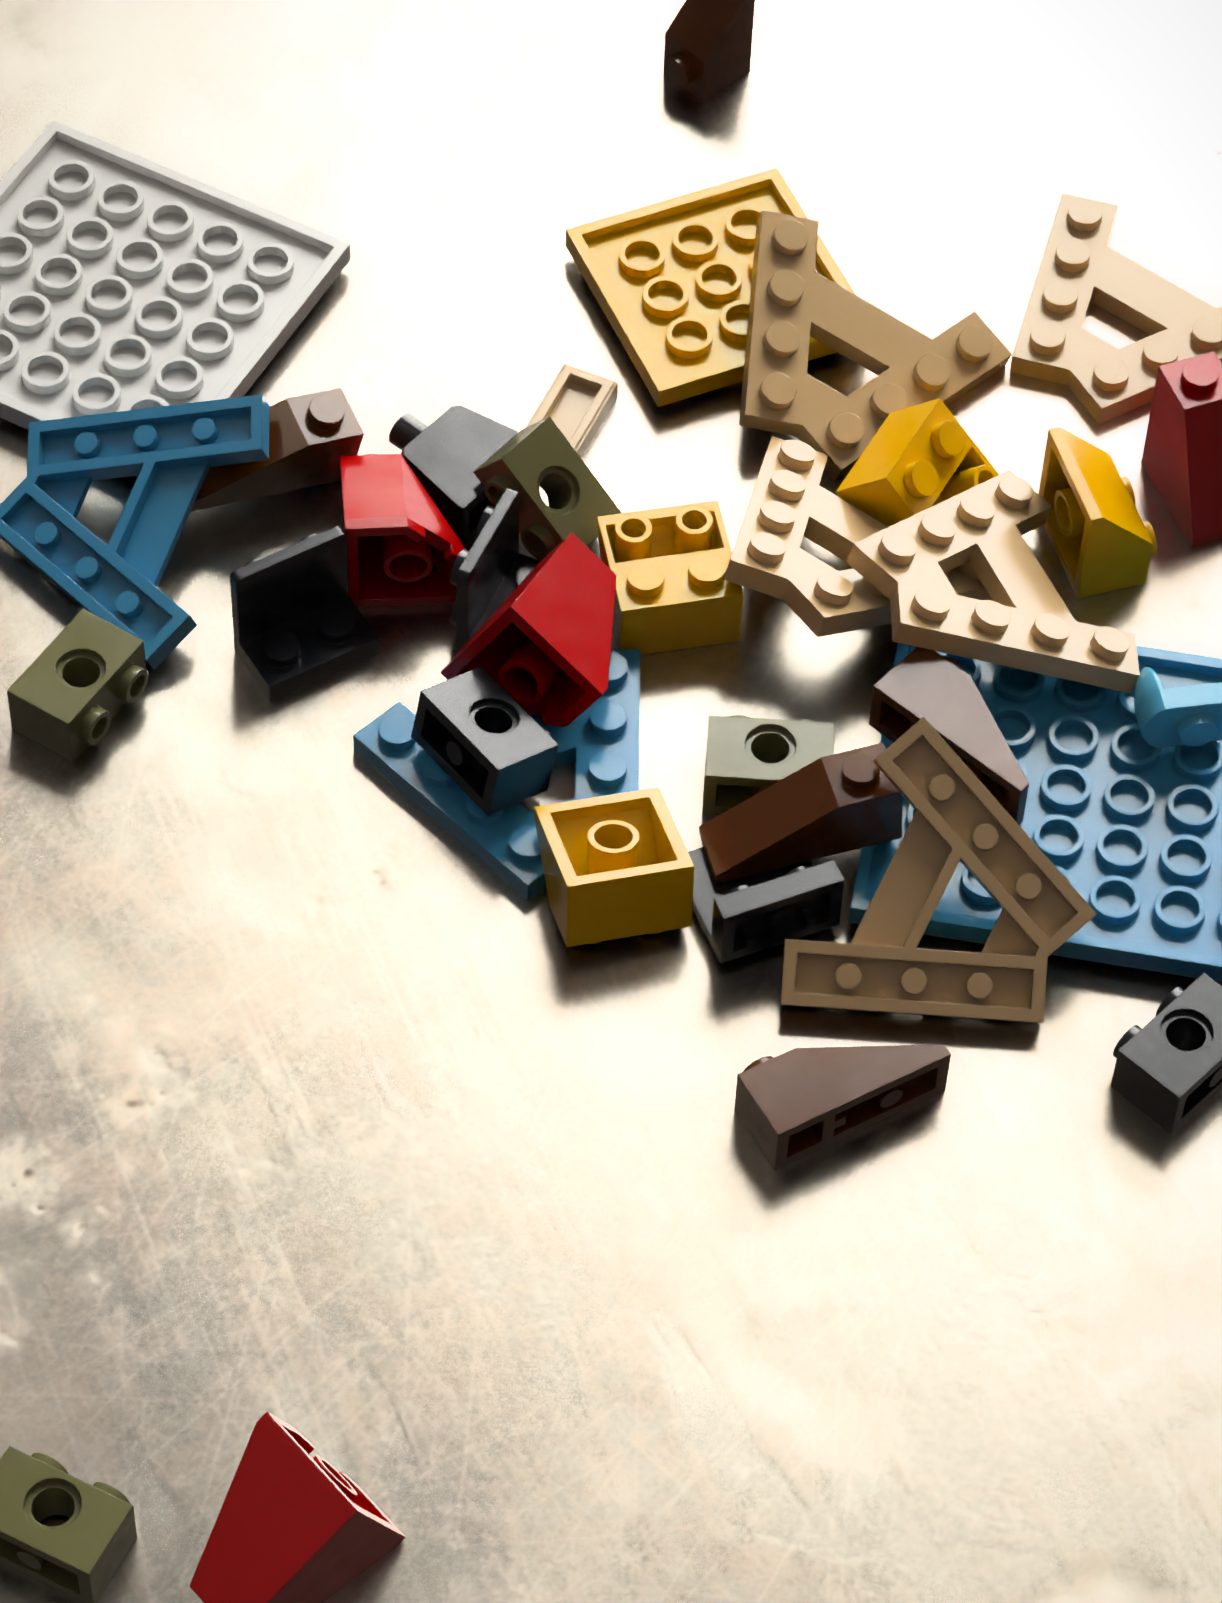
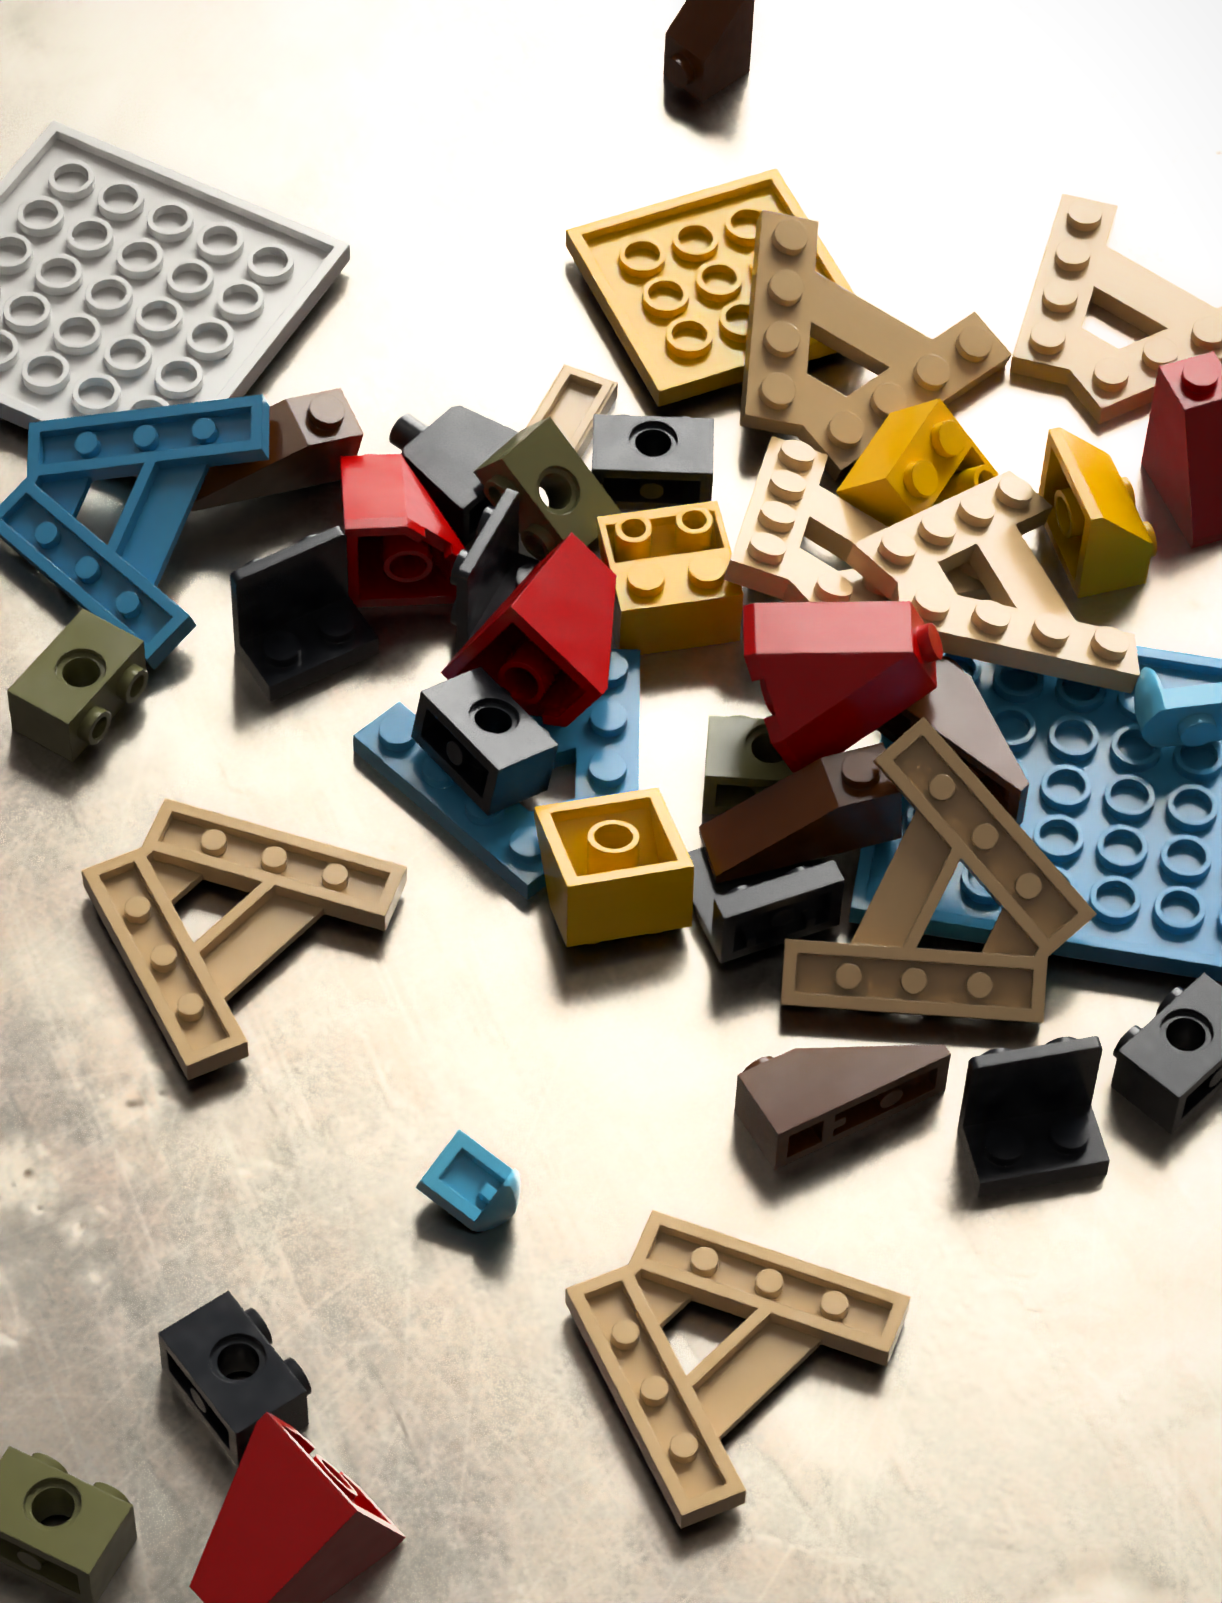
none -> tan plate [81,798,407,1080]
none -> black brick [158,1290,311,1467]
none -> medium azure plate [415,1129,521,1232]
none -> tan plate [565,1210,911,1529]
none -> brick [592,414,714,510]
none -> red slope [743,601,943,773]
none -> black bracket [957,1036,1110,1197]

